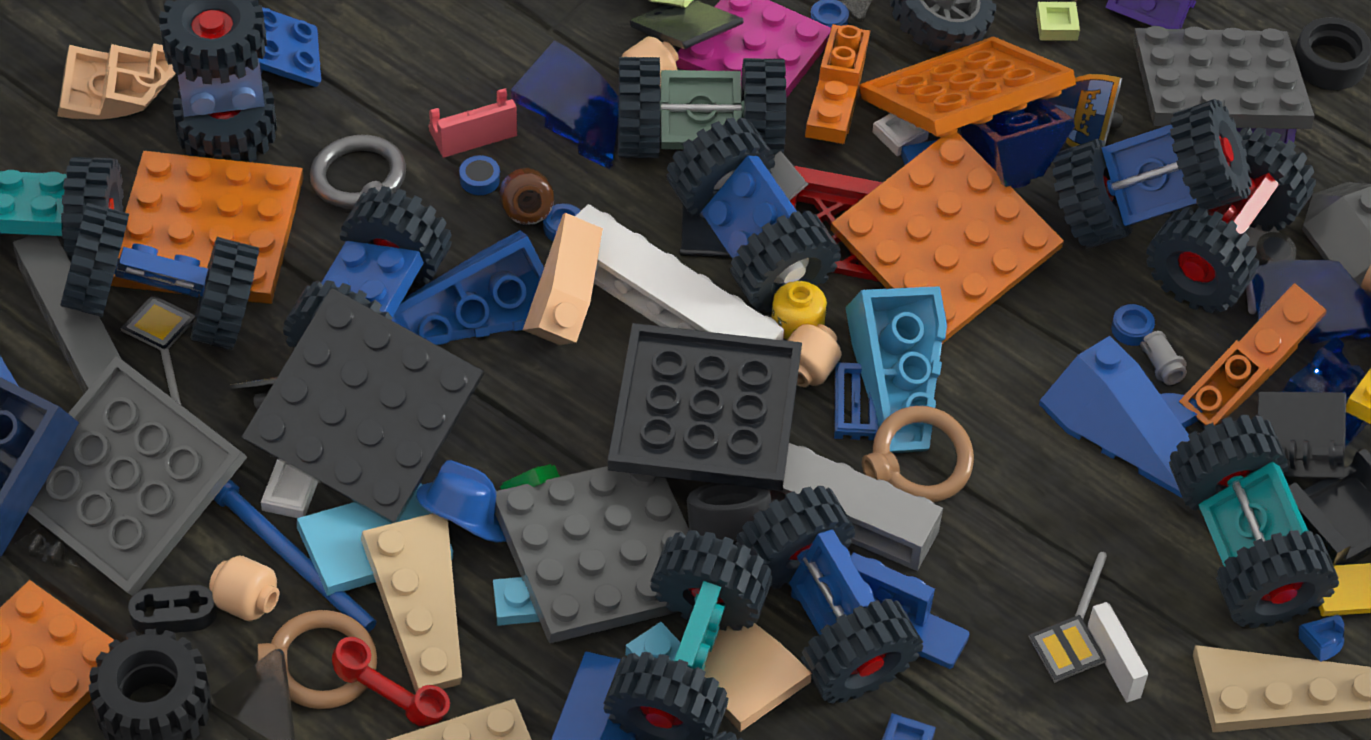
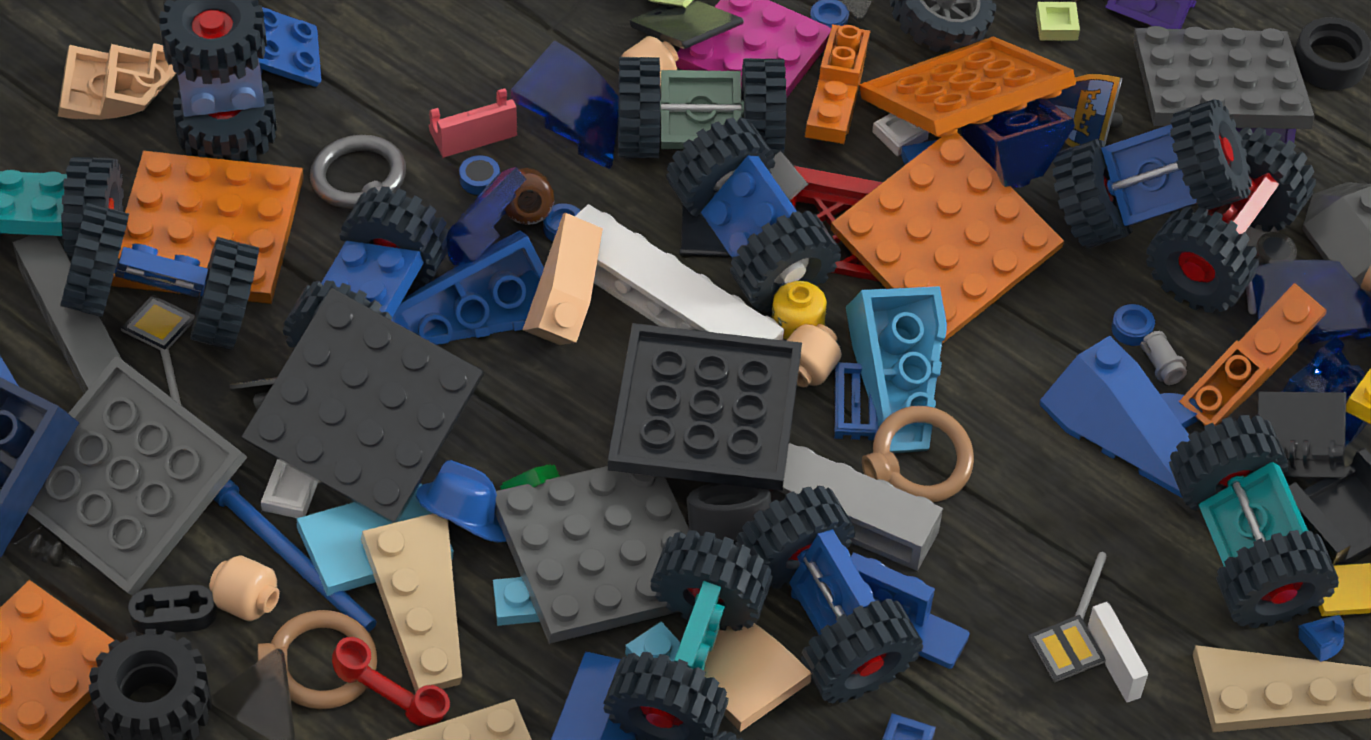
none -> clear blue slope [446,167,527,265]

